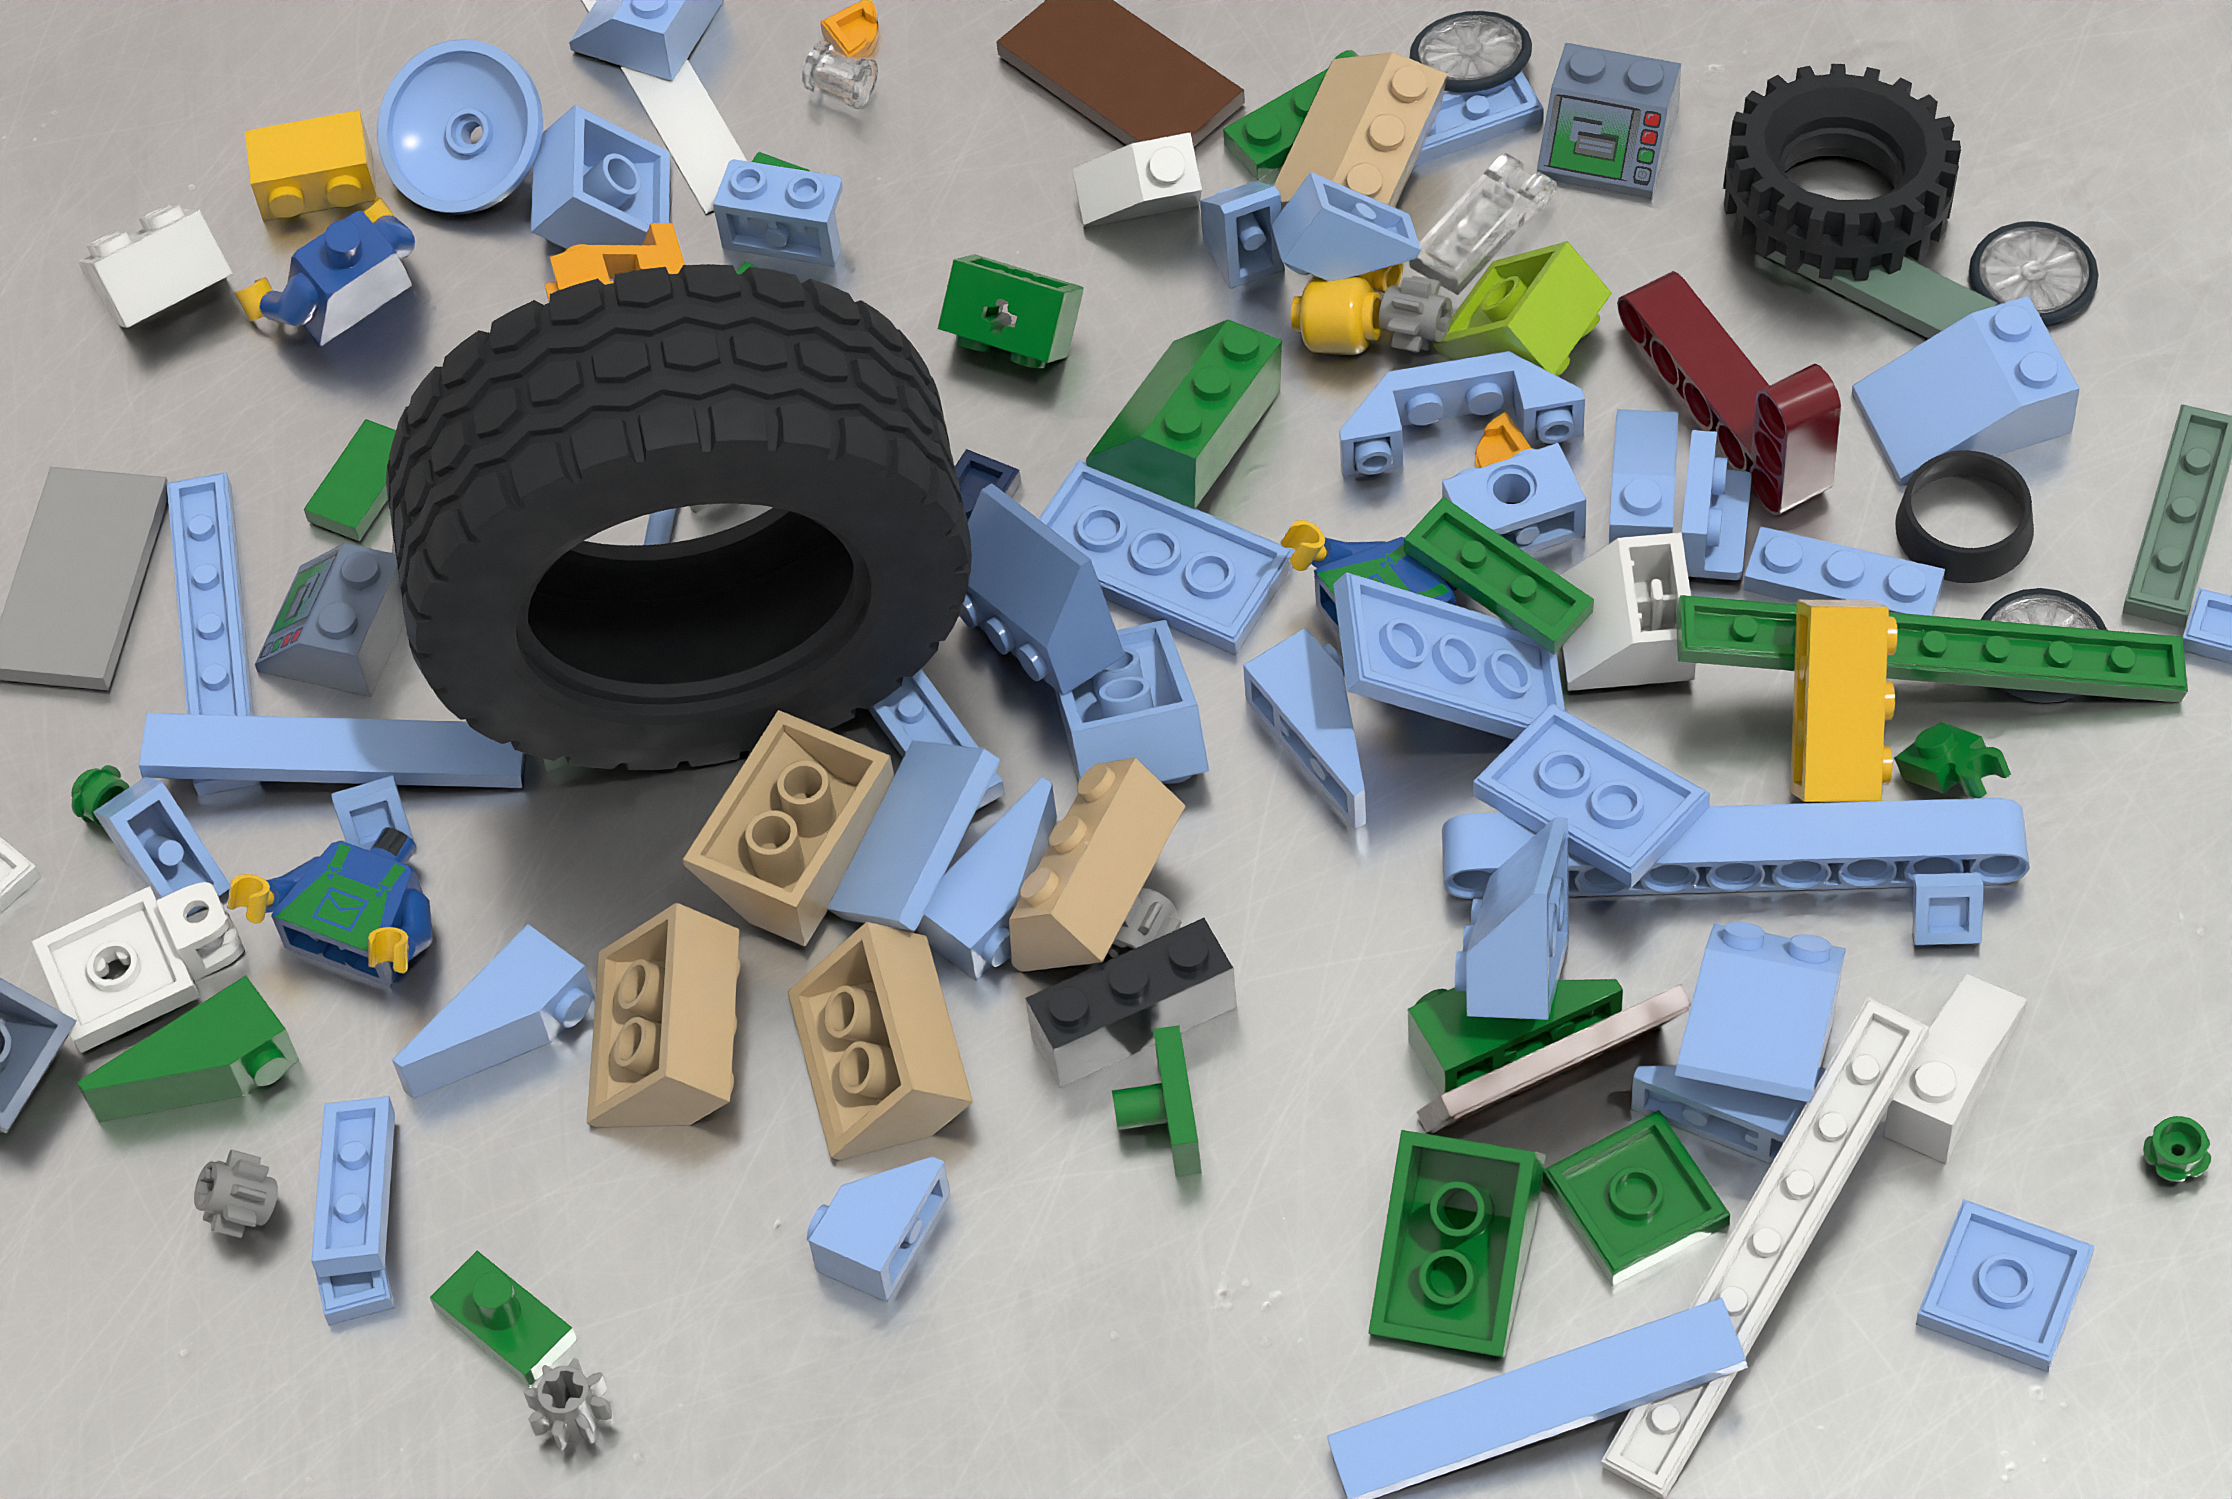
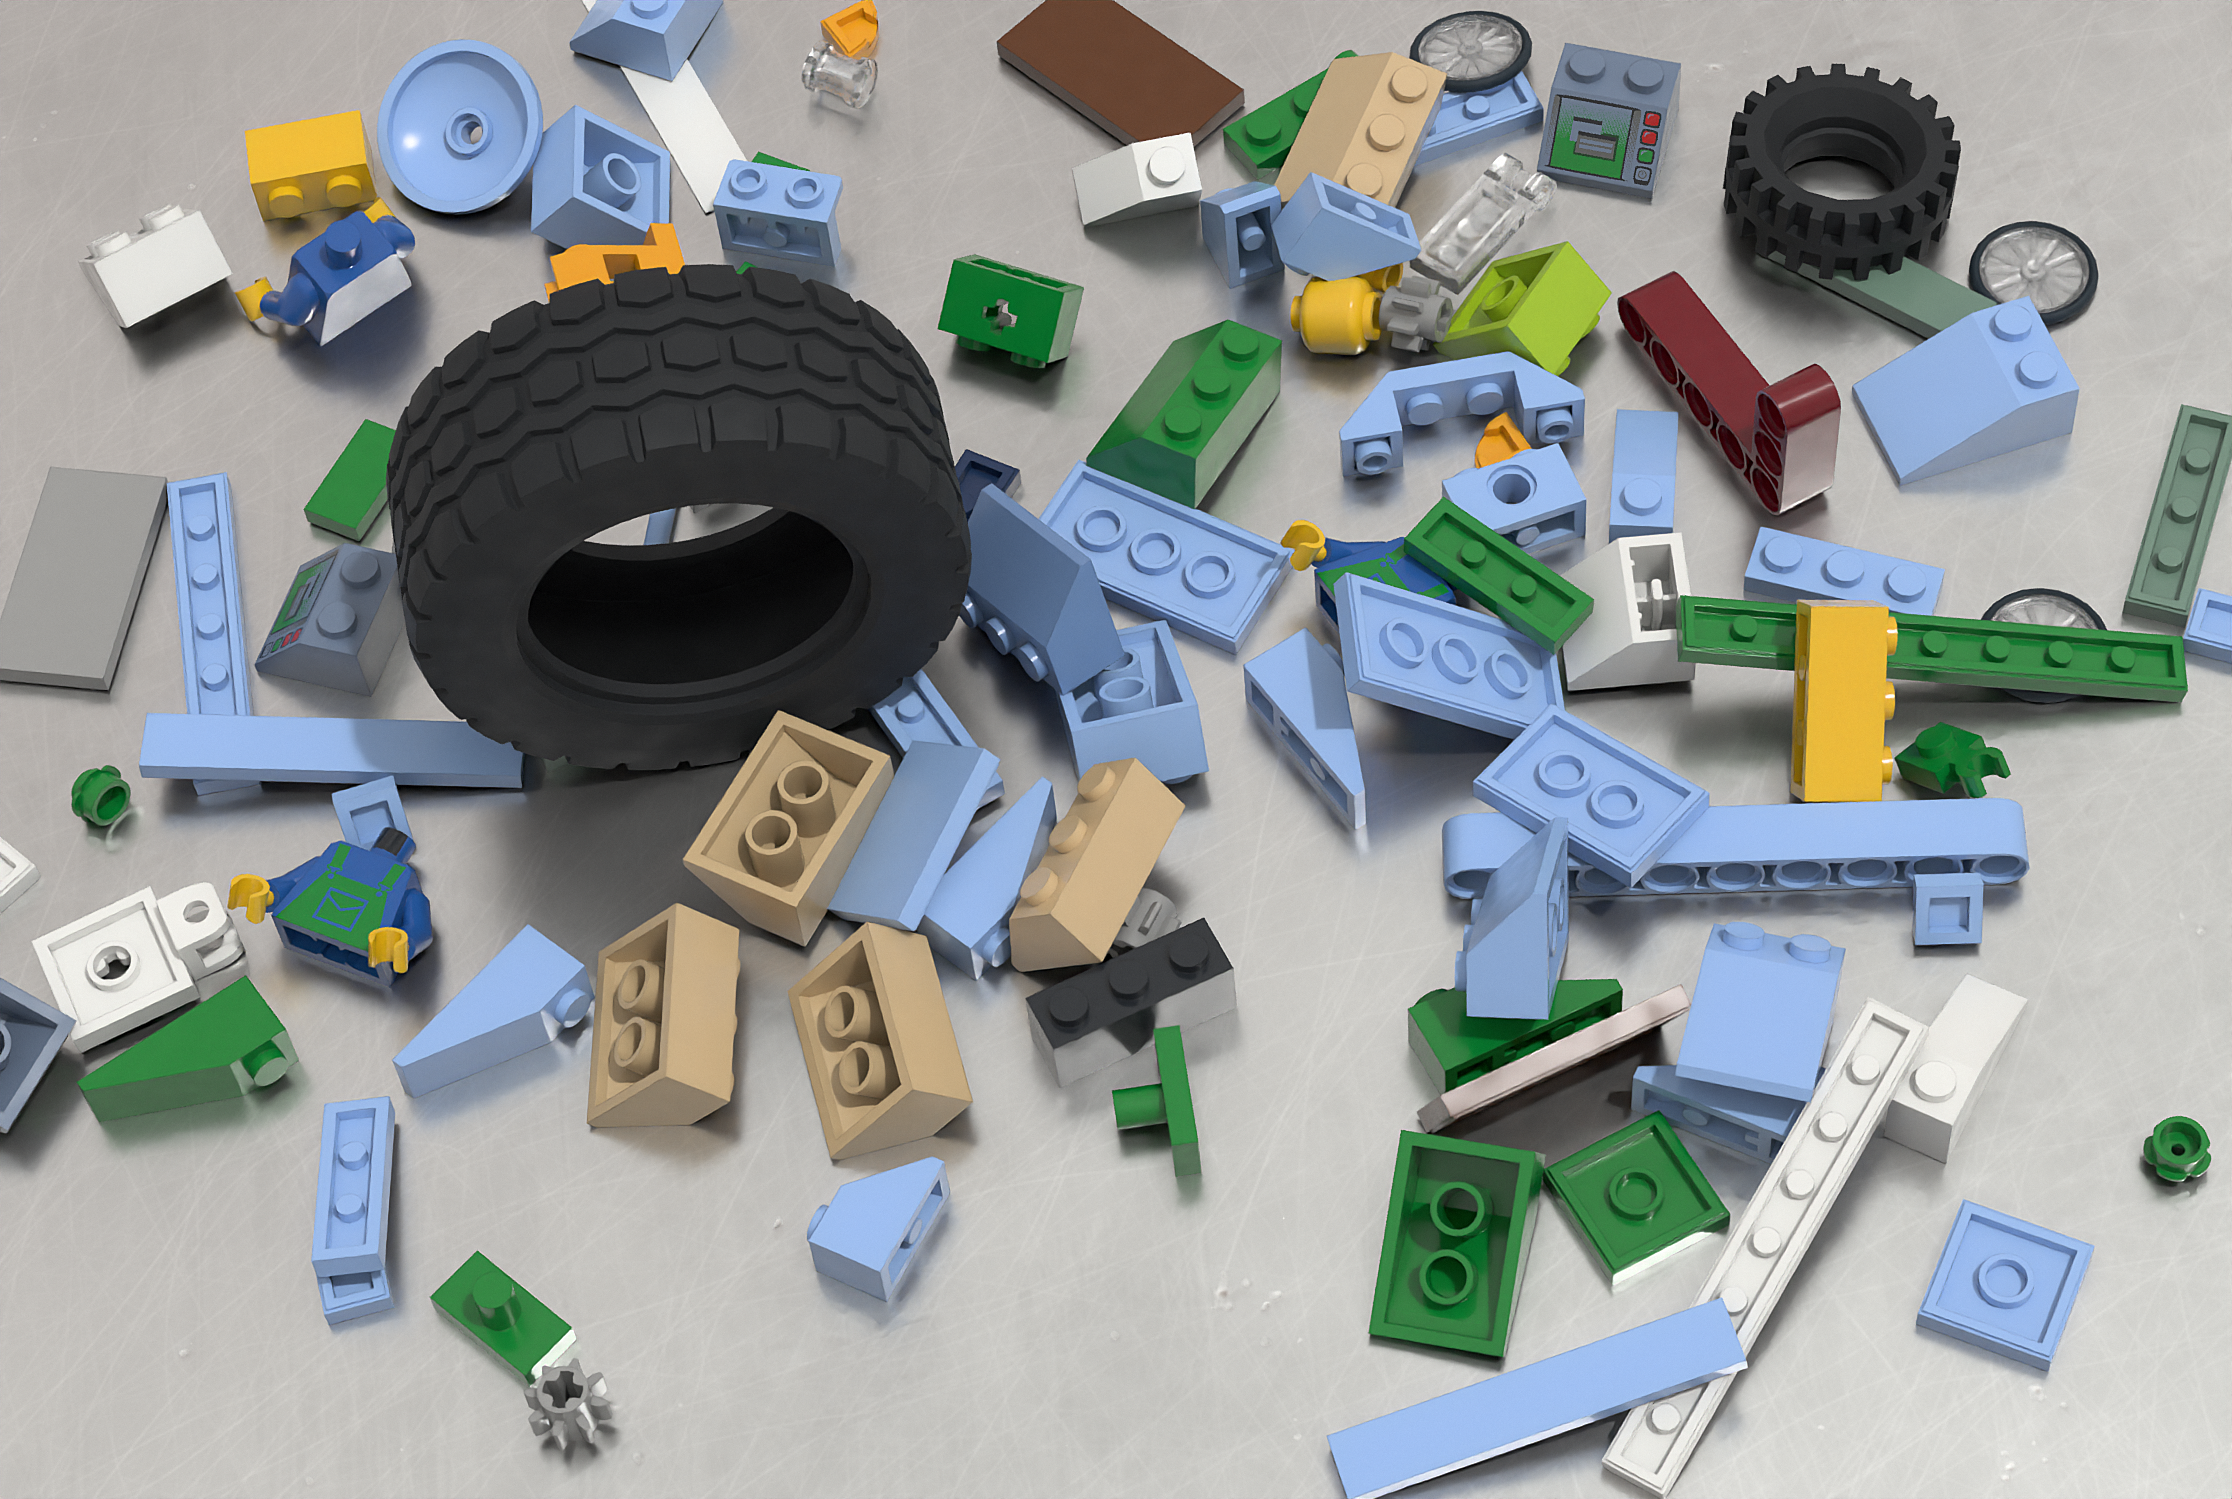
light blue slope [93,776,230,918] -> none
light grey gear [194,1150,278,1238] -> none
light blue bracket [1681,430,1751,580] -> none
black tyre [1895,450,2034,583] -> none

